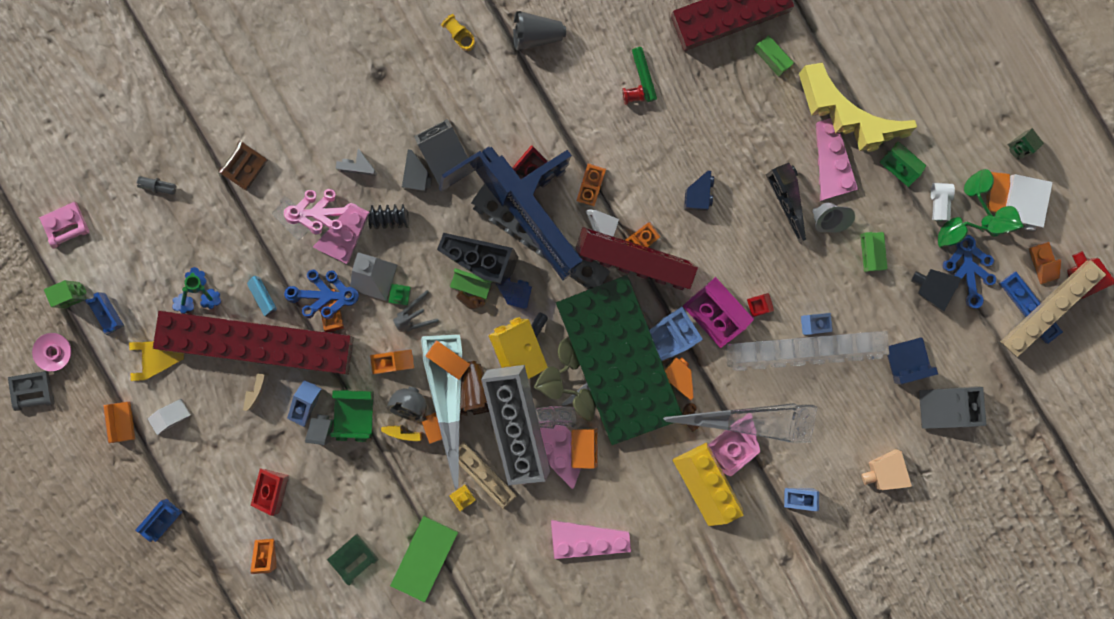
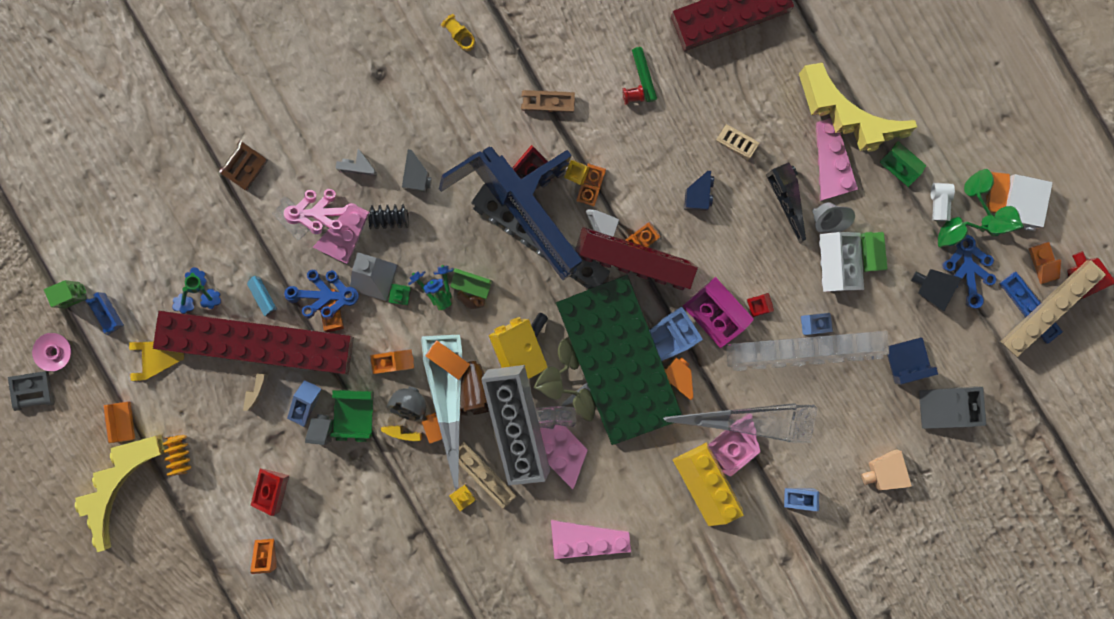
bright pink plate [39,202,89,249] -> none
blue hinge [135,499,182,542] -> none
dark grey axle [137,176,177,195] -> none
white slope [148,399,191,435] -> none
clear green plate [327,534,379,586] -> none
bright green tile [390,516,458,603] -> none
dark grey plant [393,290,439,332] -> none
dark grey slope [414,119,468,185] -> none
black wedge [437,233,519,284] -> none
clear blue slope [495,277,533,309] -> none
dark grey cone [513,11,566,50] -> none
orange panel [571,428,598,469] -> none
reddish brown arm [682,403,700,432] -> none
bright green panel [754,35,794,77] -> none
dark green slope [1007,128,1044,160] -> none
none -> light yellow arch [75,435,165,552]
none -> light orange piece [162,435,191,476]
none -> plant [408,265,454,311]
none -> medium nougat plate [521,90,575,113]
none -> yellow tile [564,160,590,185]
none -> tan slope [716,124,759,161]
none -> white slope [819,232,864,292]

